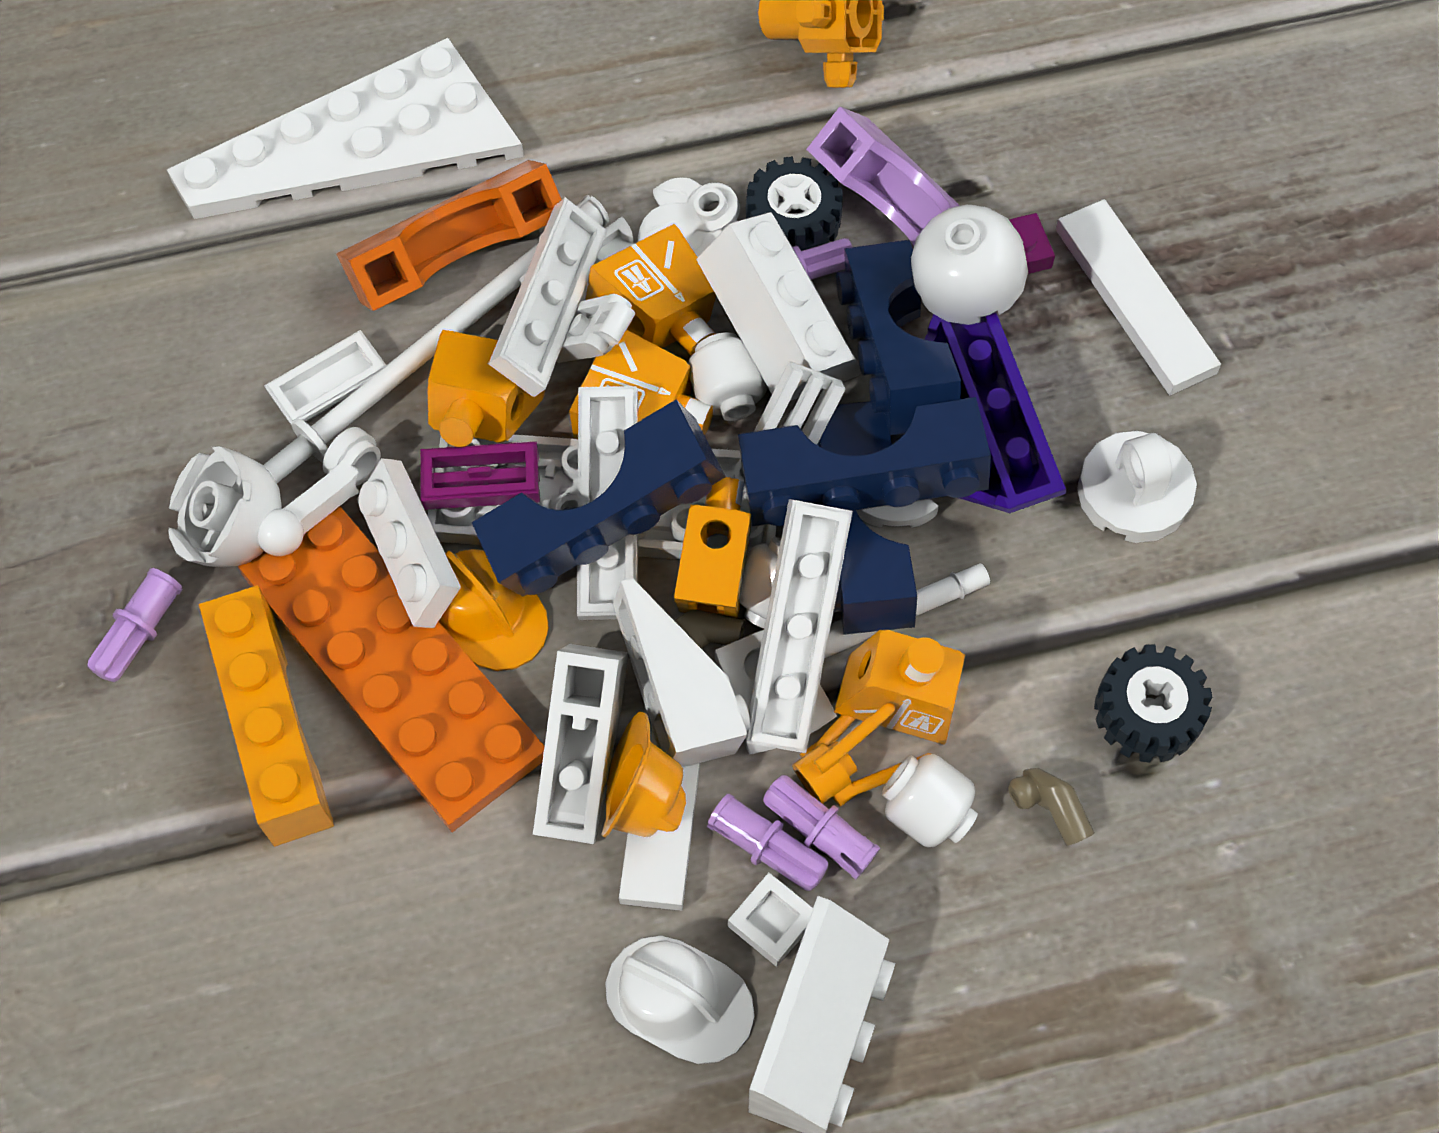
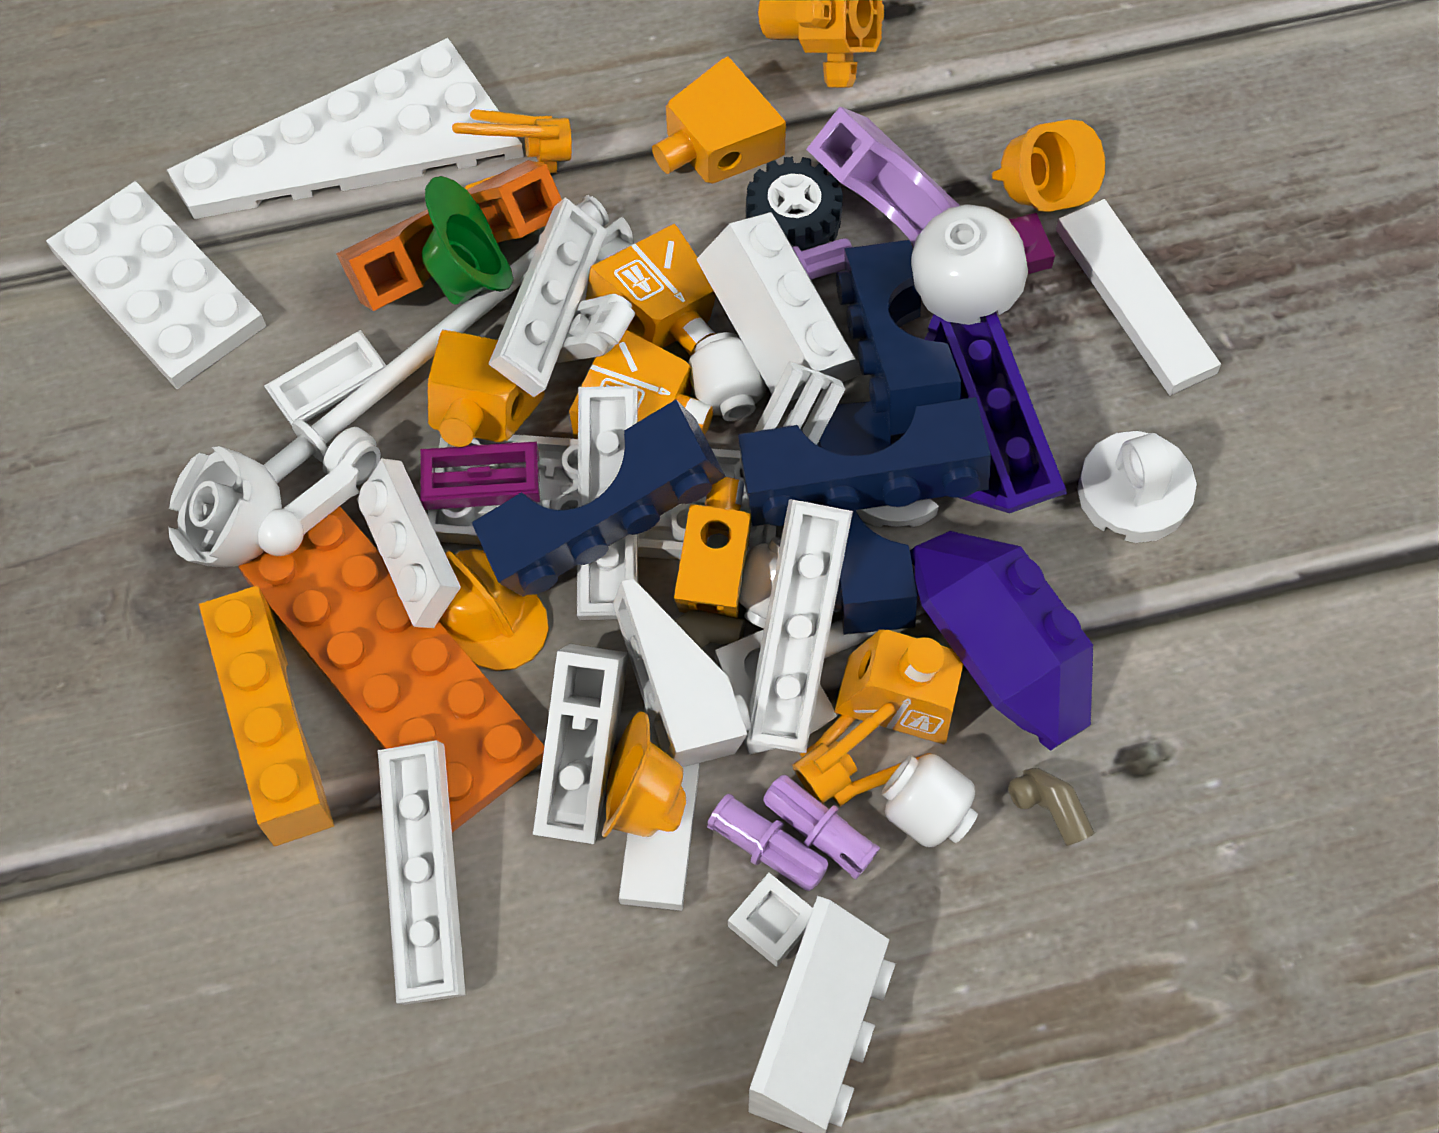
lavender axle [87,568,183,682] -> none
white piece [605,936,755,1064] -> none
white plate [638,177,740,257] -> none
black wheel [1094,644,1213,763] -> none
none -> white plate [46,181,266,389]
none -> white tile [378,740,466,1005]
none -> green piece [422,176,514,305]
none -> light orange plant [452,109,572,190]
none -> light orange torso [652,56,786,184]
none -> dark purple wedge [910,531,1093,751]
none -> light orange piece [991,119,1105,212]

